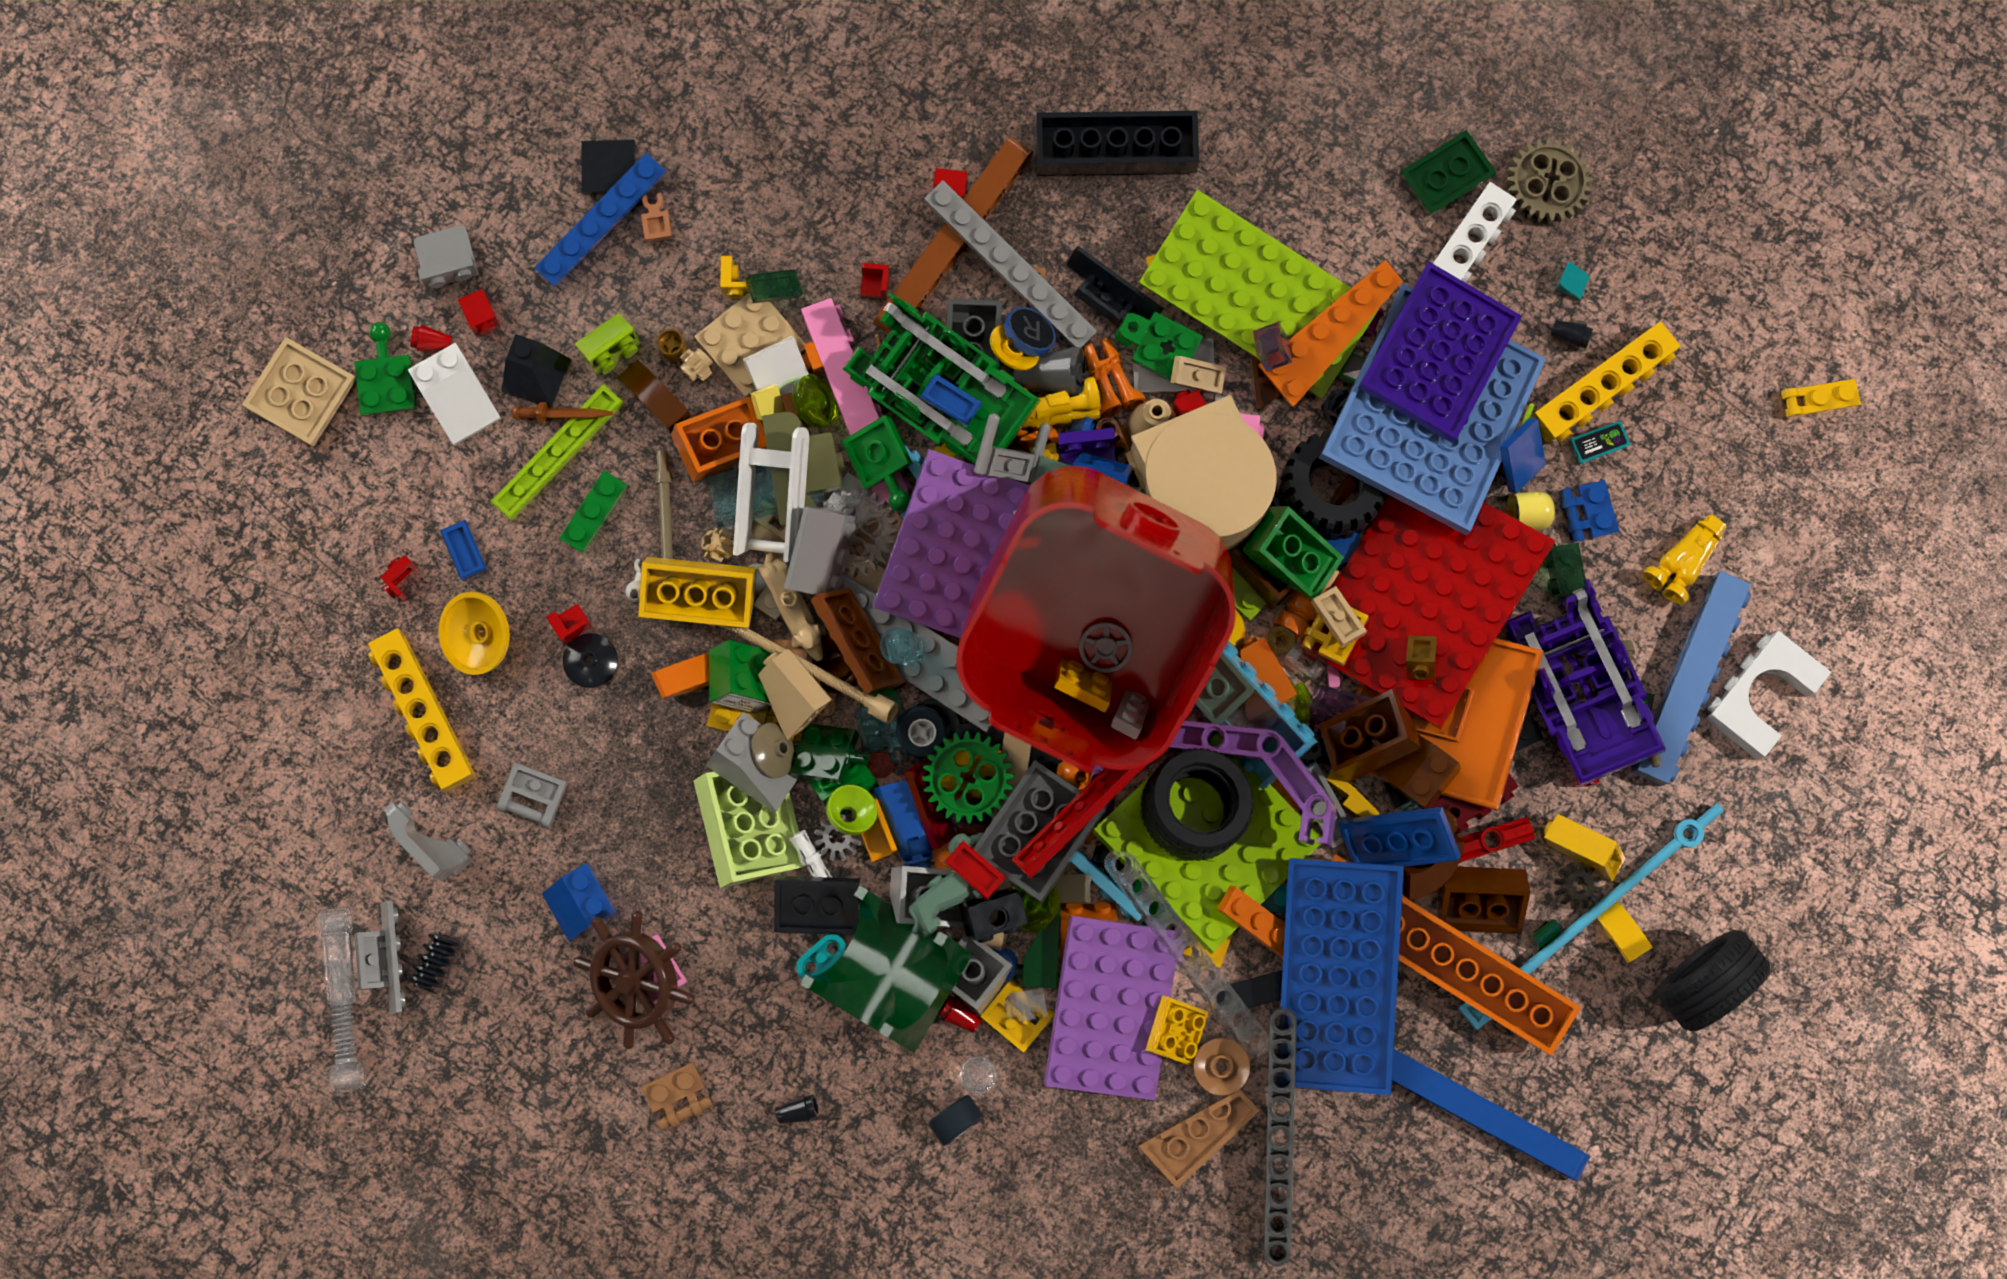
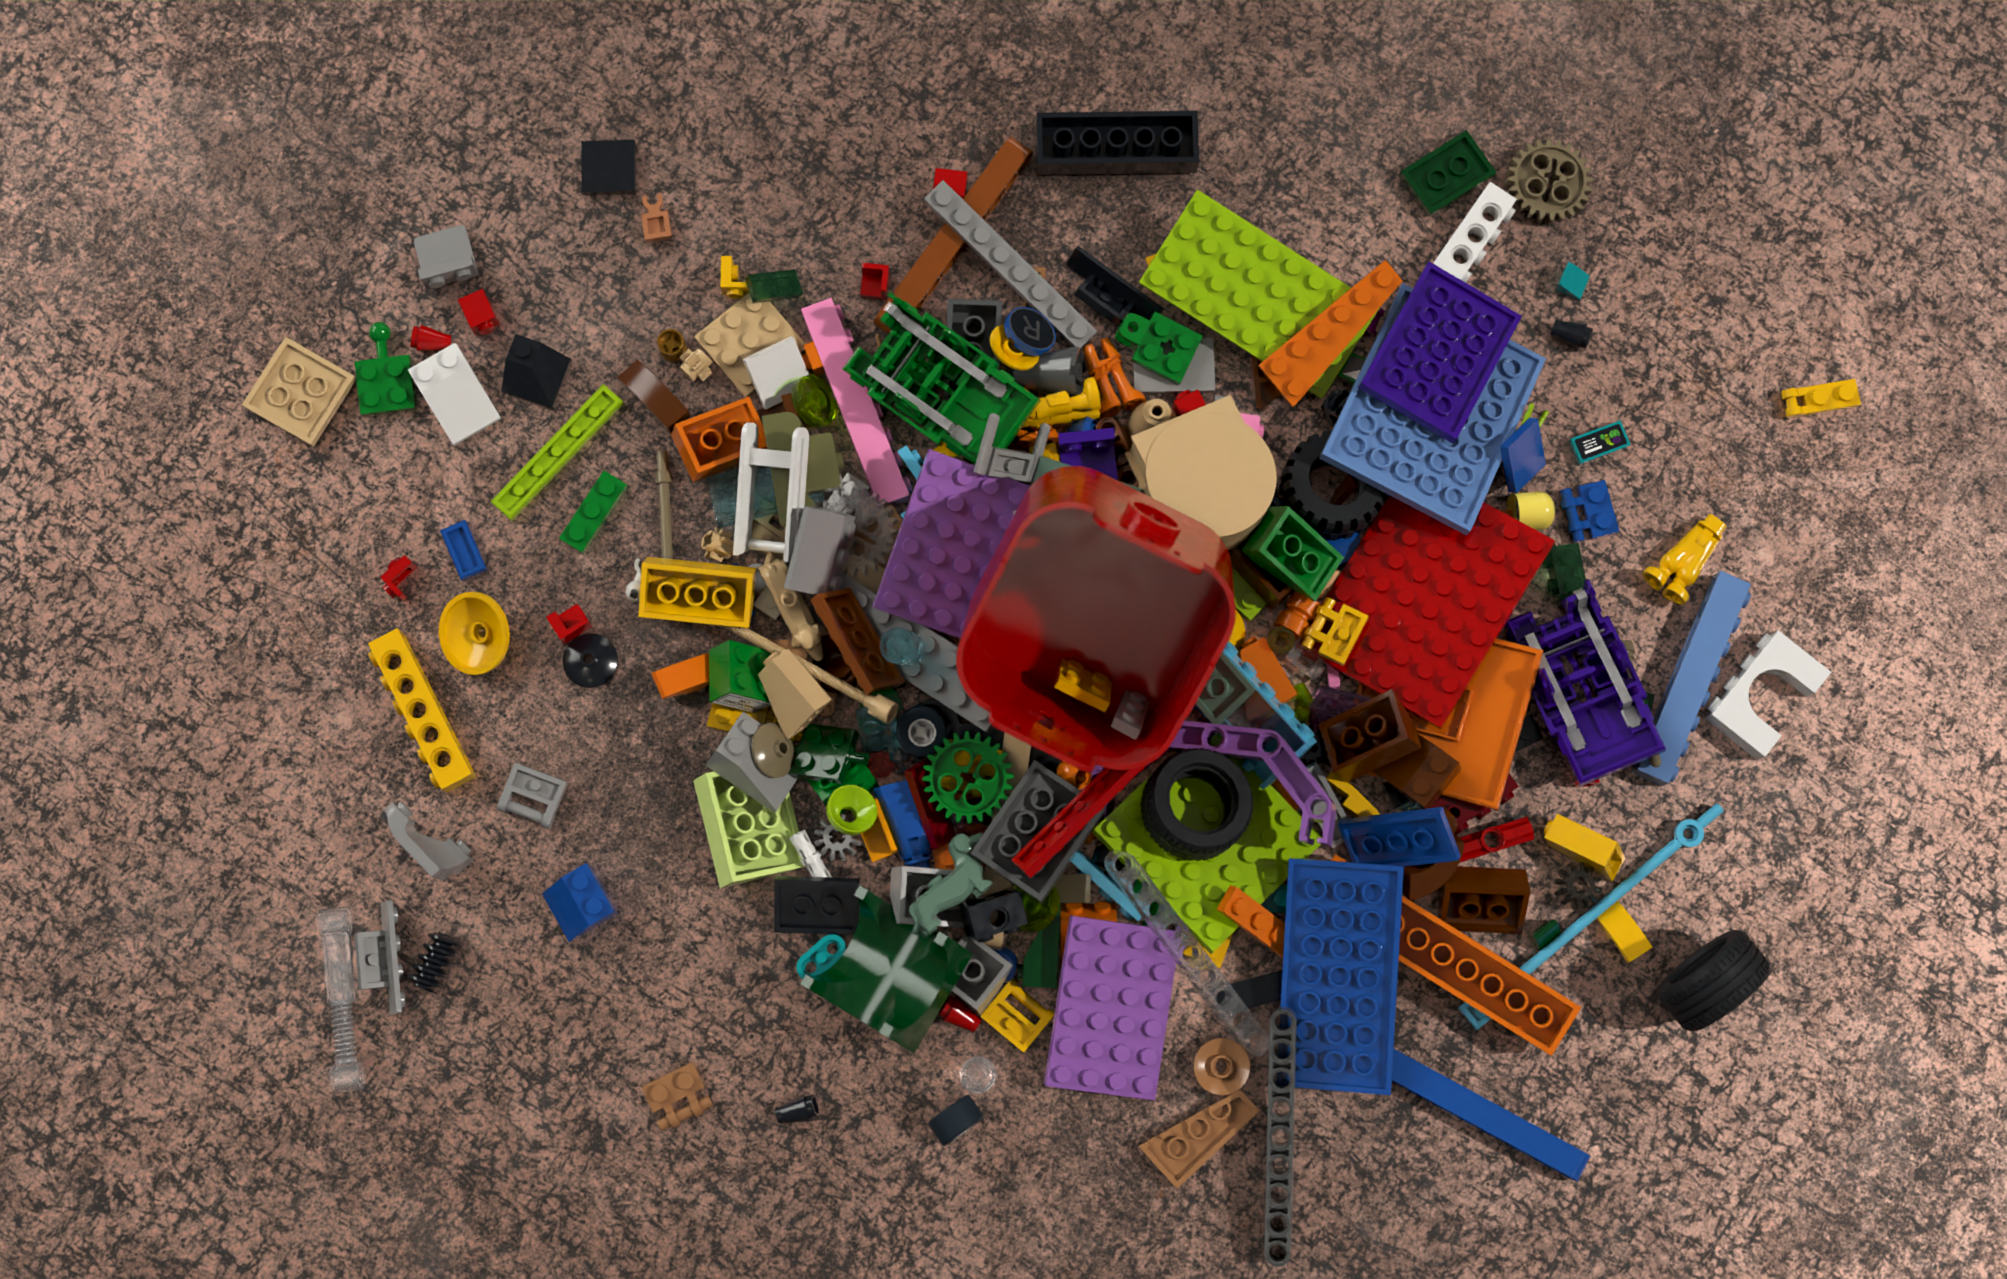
dark orange sword [511,402,614,424] -> none
blue plate [534,152,667,288] -> none
reddish brown brick [573,911,695,1049] -> none
lime slope [575,313,641,376] -> none
light yellow tile [750,384,785,420] -> none
green plate [841,414,913,512] -> none
blue tile [920,374,982,428] -> none
red tile [944,840,1006,900] -> none
clear brick [1004,988,1048,1022] -> none
blue tile [1073,452,1134,485] -> none
flat silver wheel [1079,621,1132,673] -> none
yellow tile [1145,995,1208,1066] -> none
tan plate [1170,356,1226,394] -> none
brick [1253,322,1292,371] -> none
tan plate [1311,586,1367,648] -> none
pearl gold bracket [1406,635,1437,680] -> none
yellow brick [1530,321,1681,445] -> none

